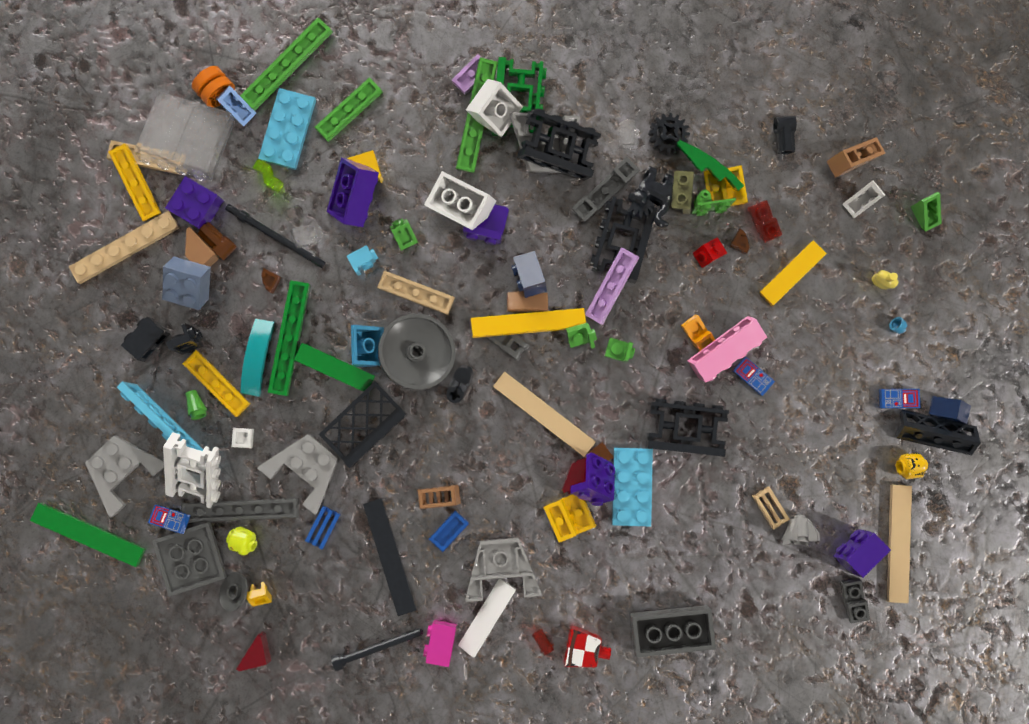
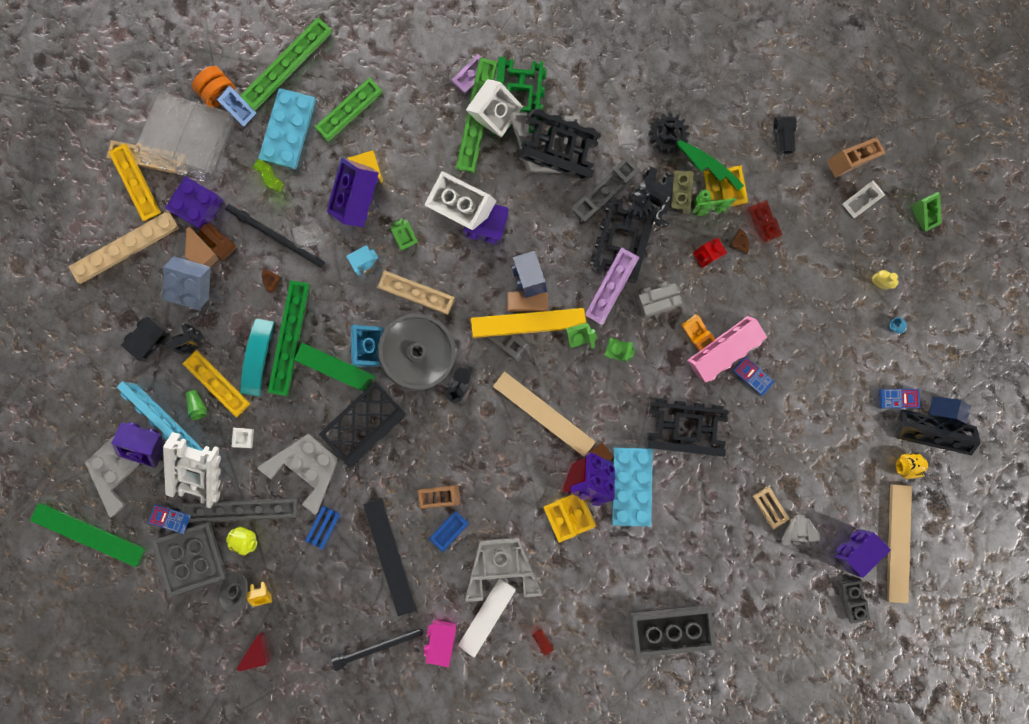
torso [564,625,611,668] -> none
yellow tile [759,240,827,306] -> none
none -> dark purple brick [111,422,164,468]
none -> light grey brick [637,281,682,318]

